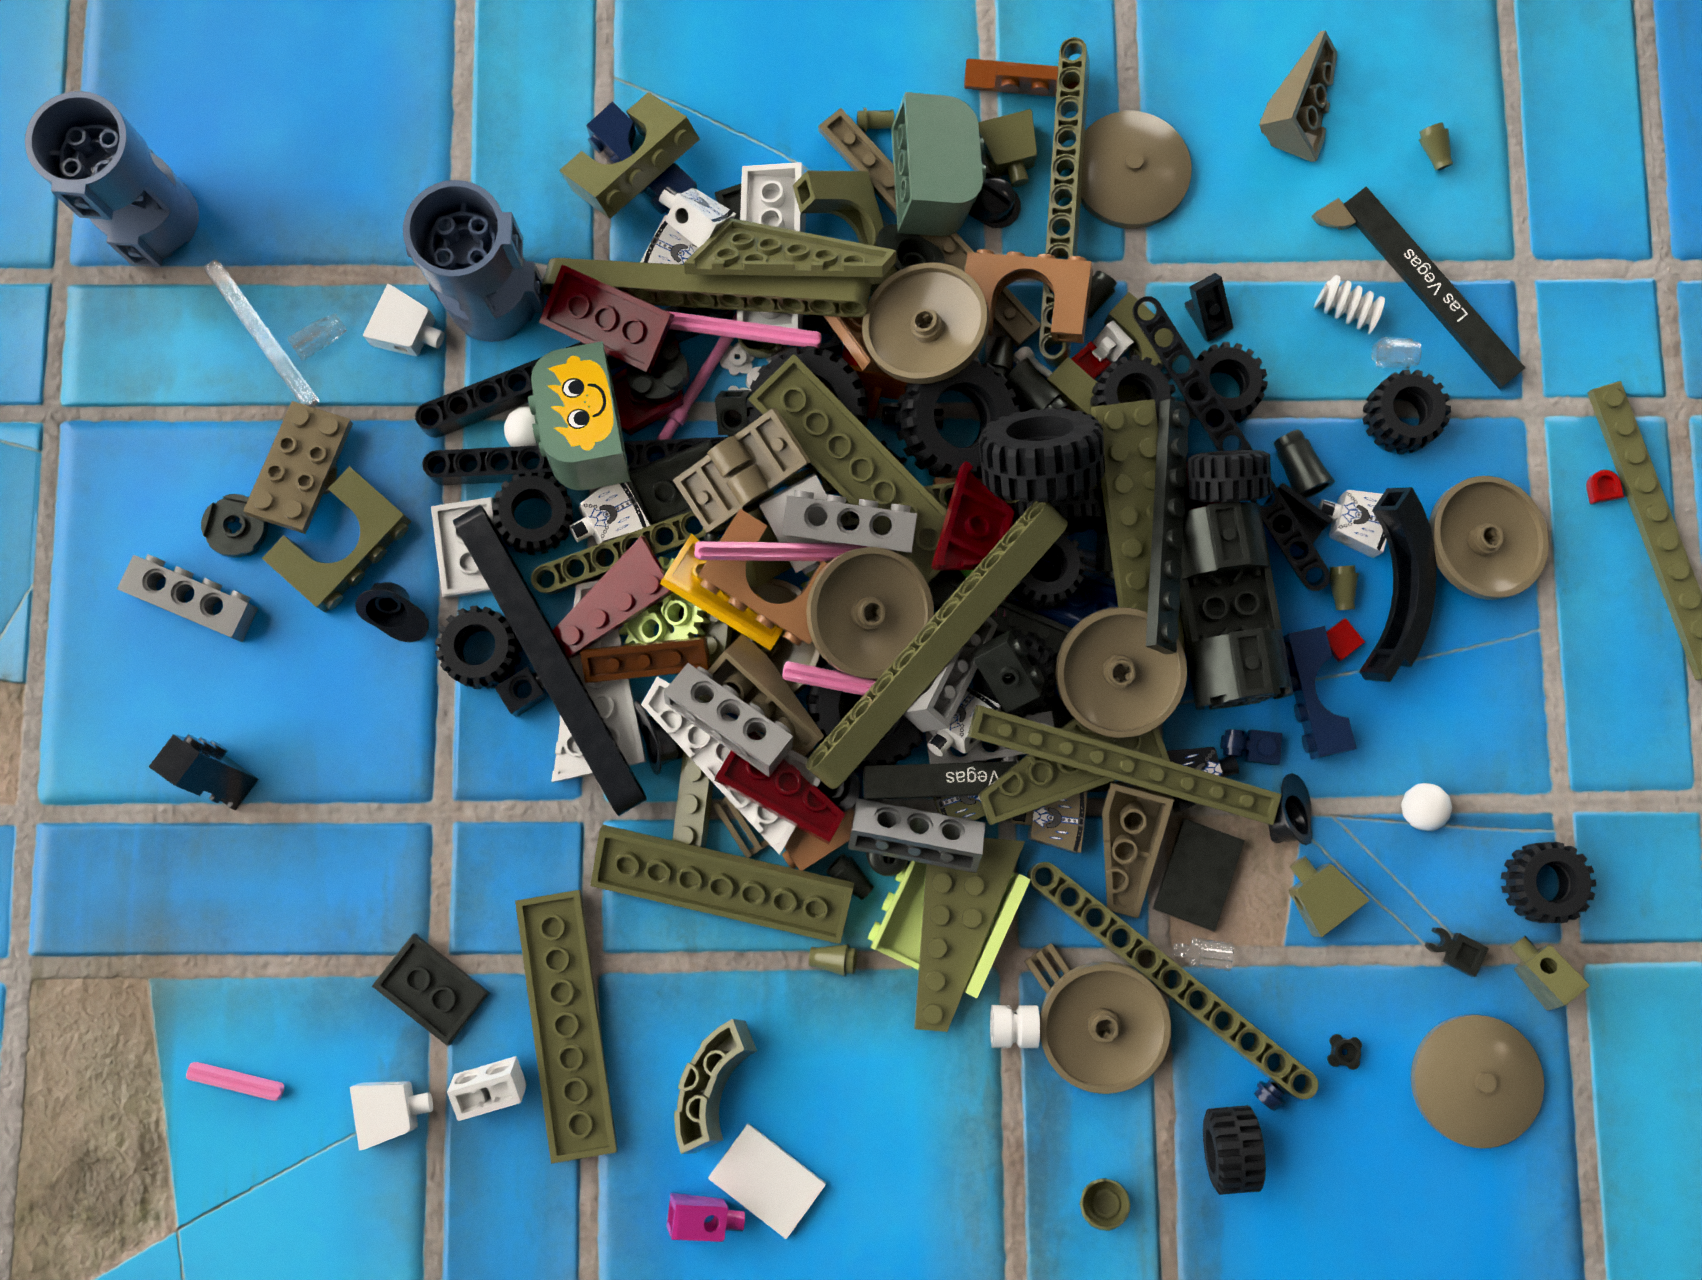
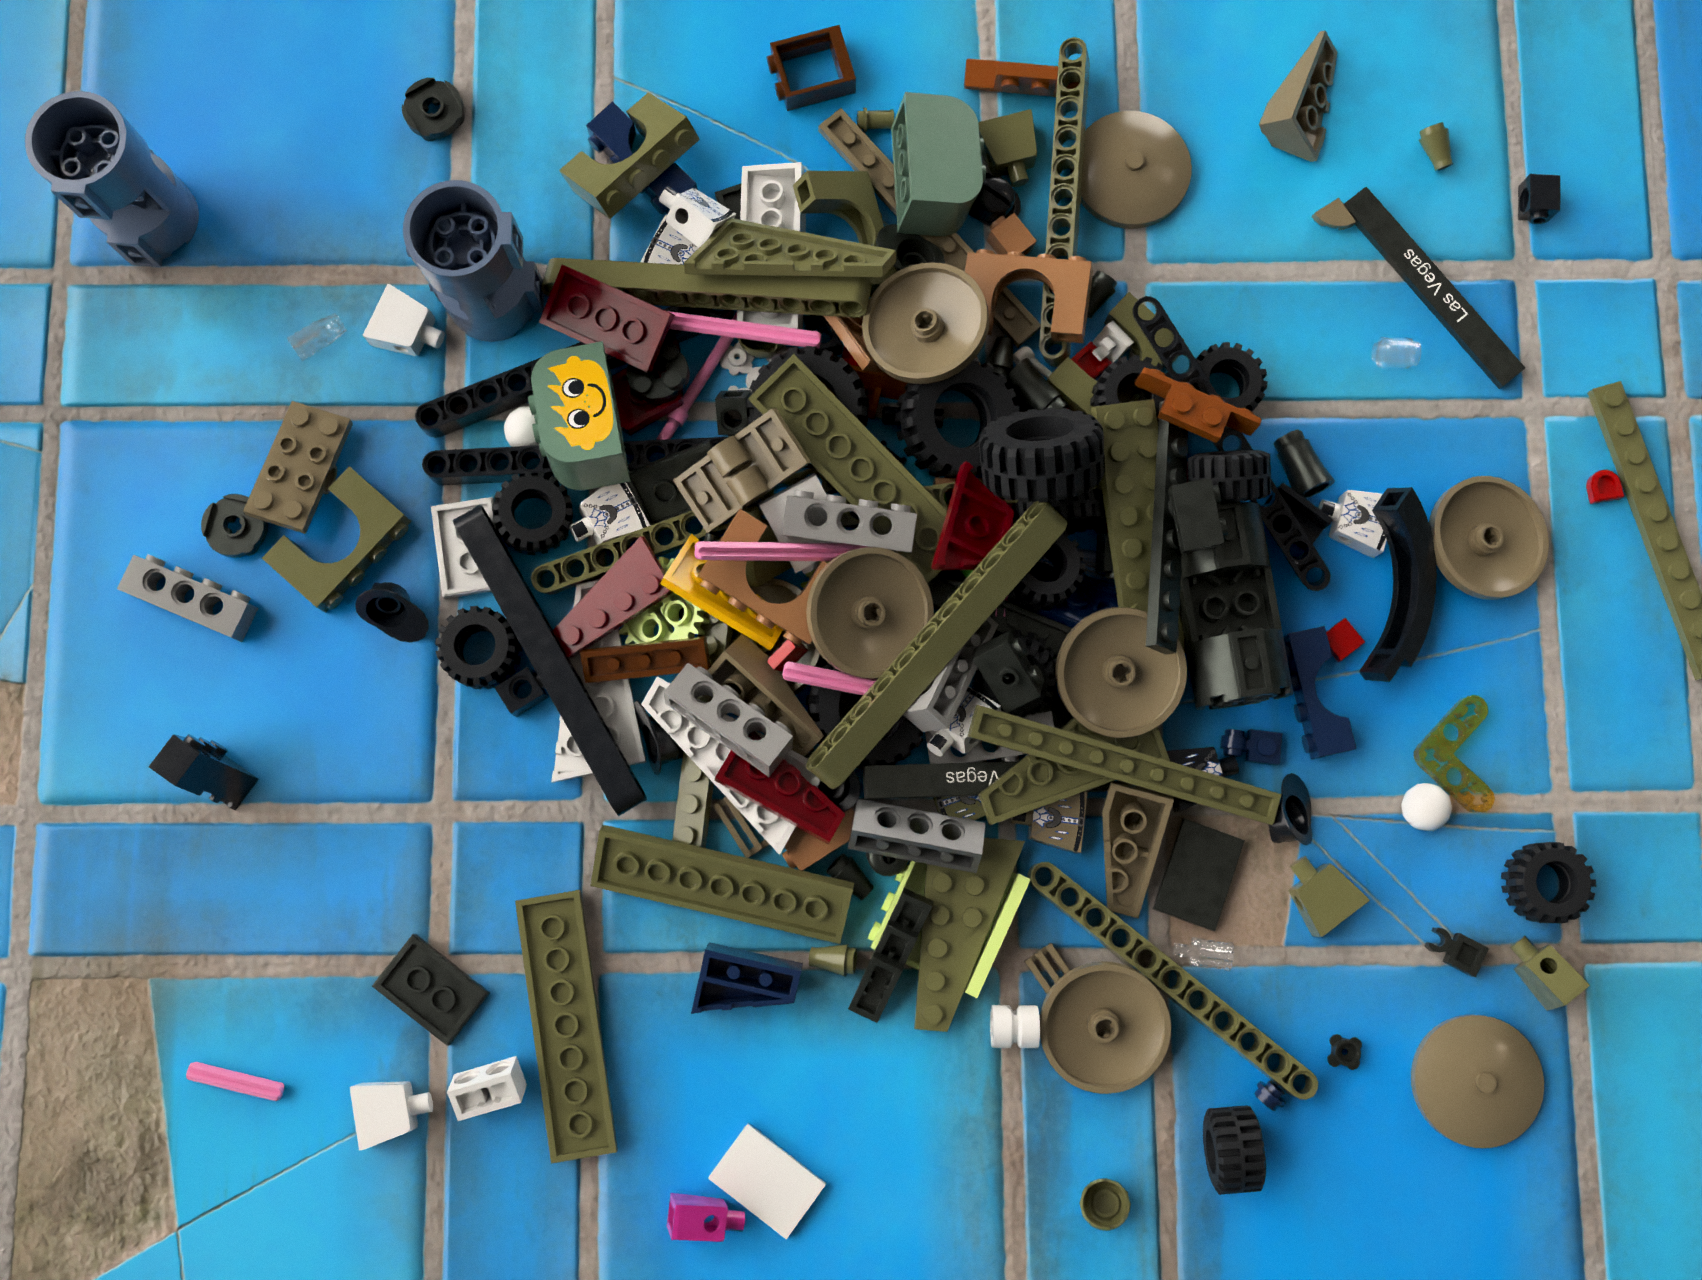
clear axle [204,260,319,407] -> none
olive brick [674,1019,757,1154] -> none
black slope [1184,273,1234,342] -> none
white piece [1313,275,1385,334] -> none
olive cone [1329,565,1359,610] -> none
black tyre [1363,369,1451,454] -> none
none -> pearl dark grey plate [402,78,465,141]
none -> dark blue wedge [691,942,803,1014]
none -> reddish brown window [766,25,856,111]
none -> red tile [767,639,808,672]
none -> pearl dark grey slope [848,887,934,1023]
none -> medium nougat brick [987,213,1037,256]
none -> dark orange bracket [1135,367,1262,443]
none -> pearl dark grey brick [1168,478,1228,554]
none -> clear yellow beam [1414,695,1495,813]
none -> black brick [1518,174,1560,224]

